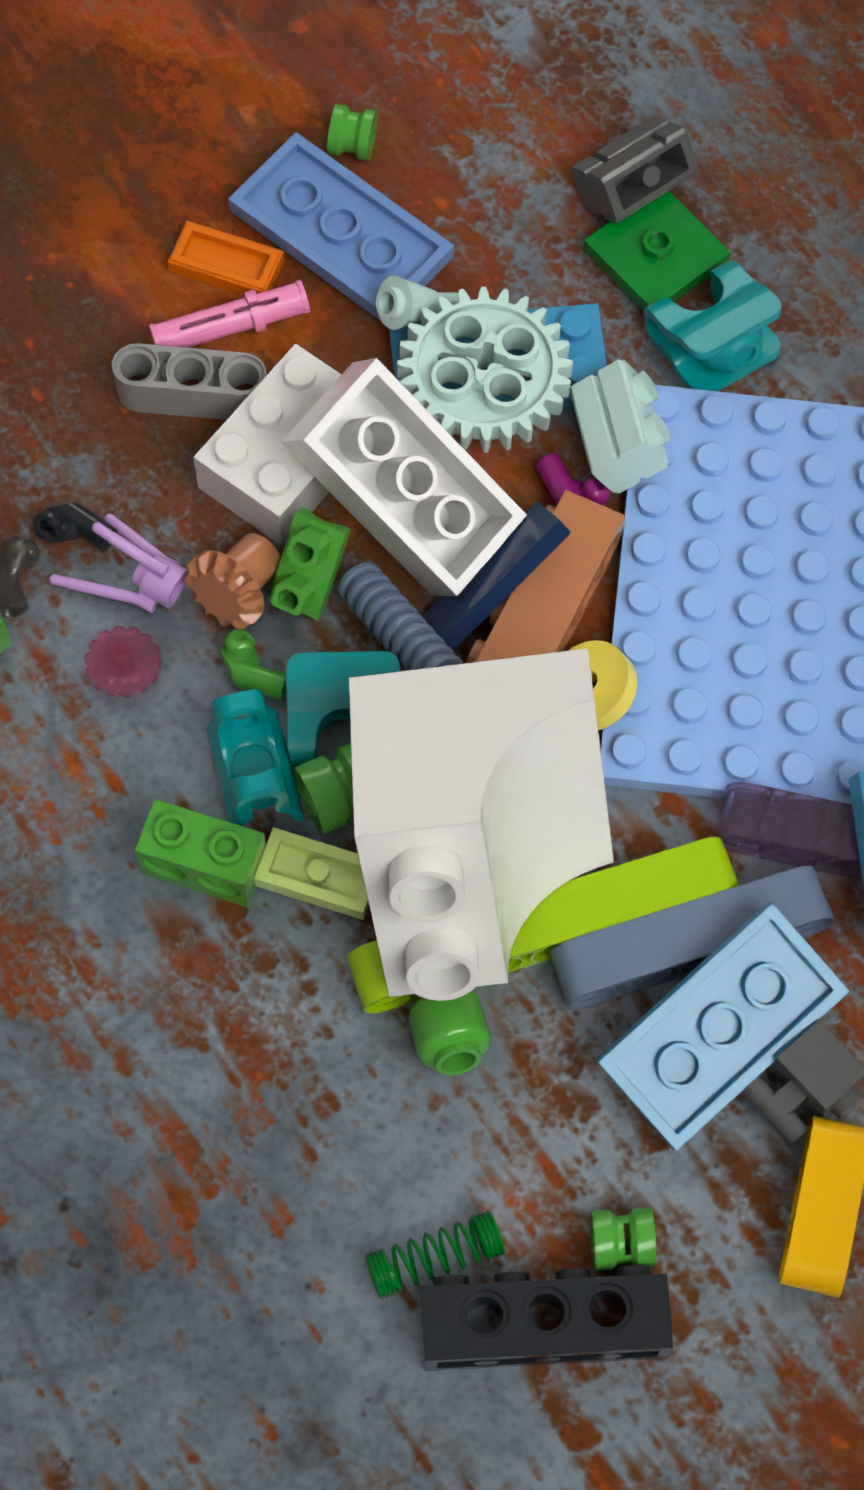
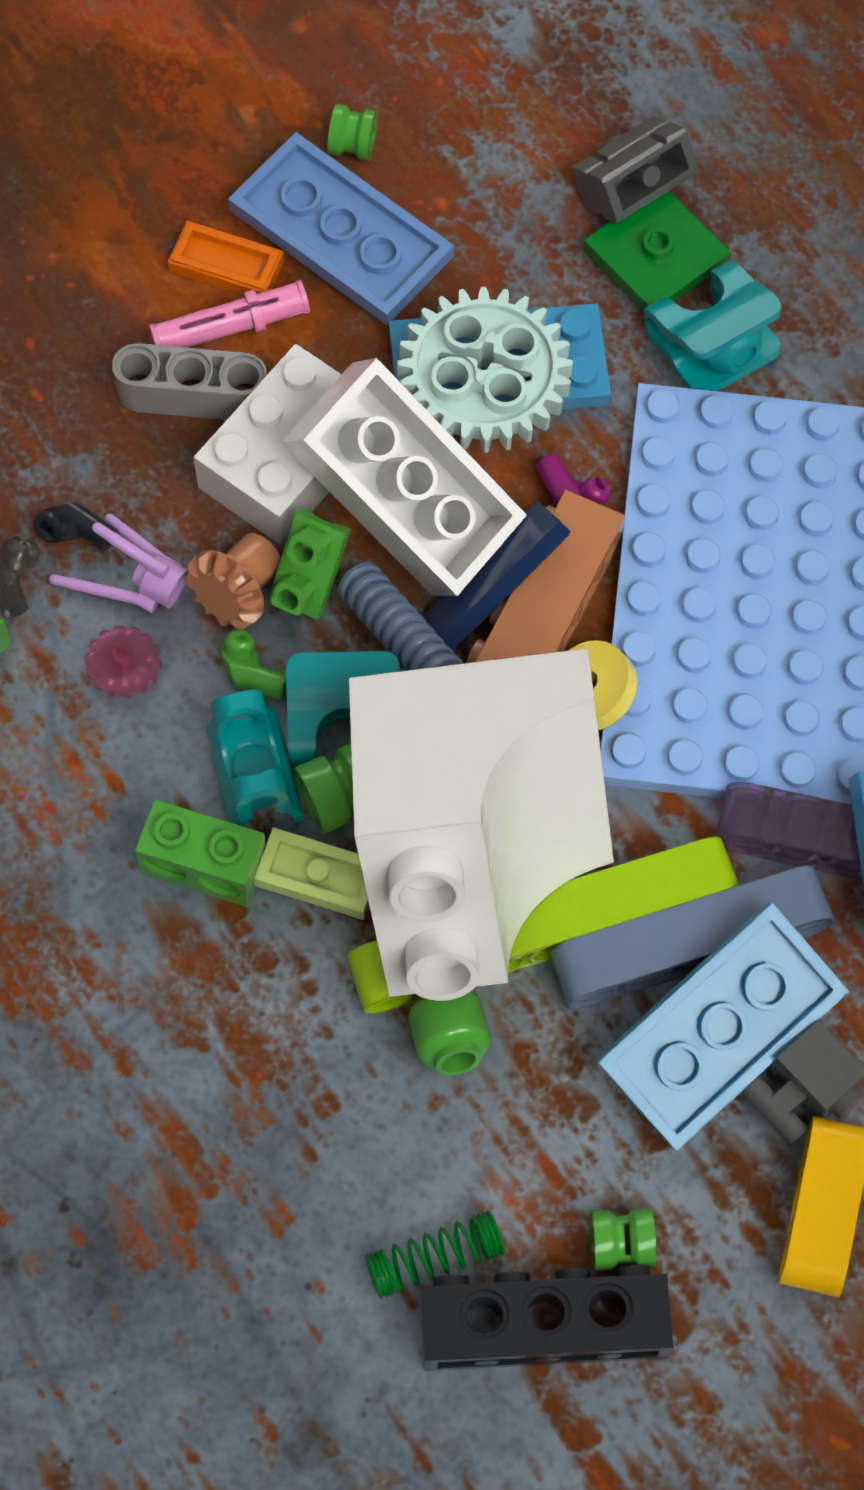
light aqua cone [376,276,459,330] -> none
light aqua brick [570,359,670,494] -> none

